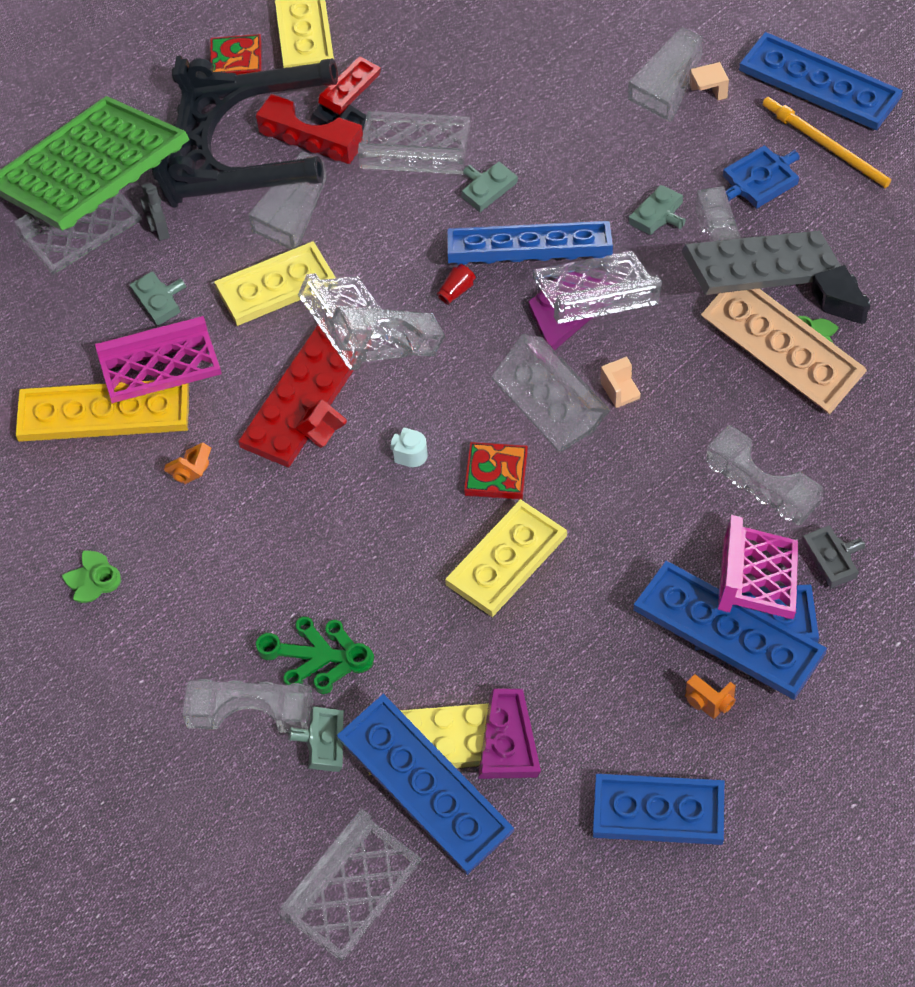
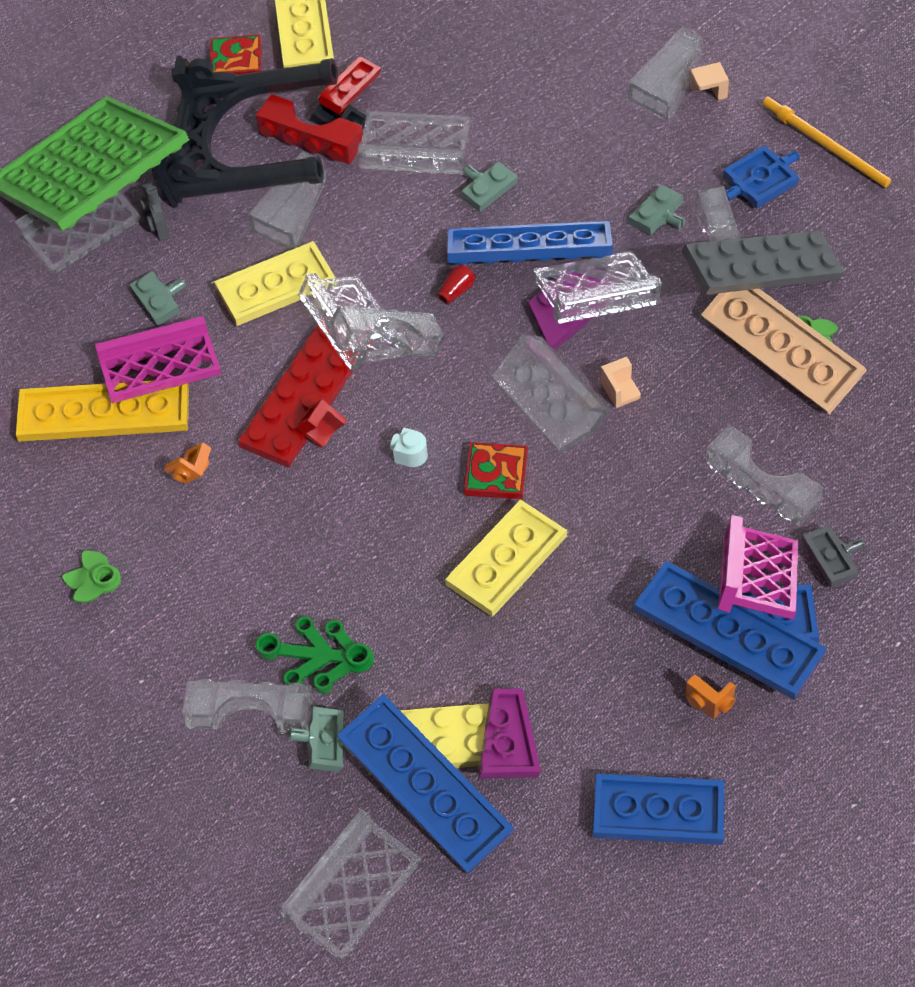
blue plate [739,32,903,130] -> none
black slope [812,265,871,324] -> none

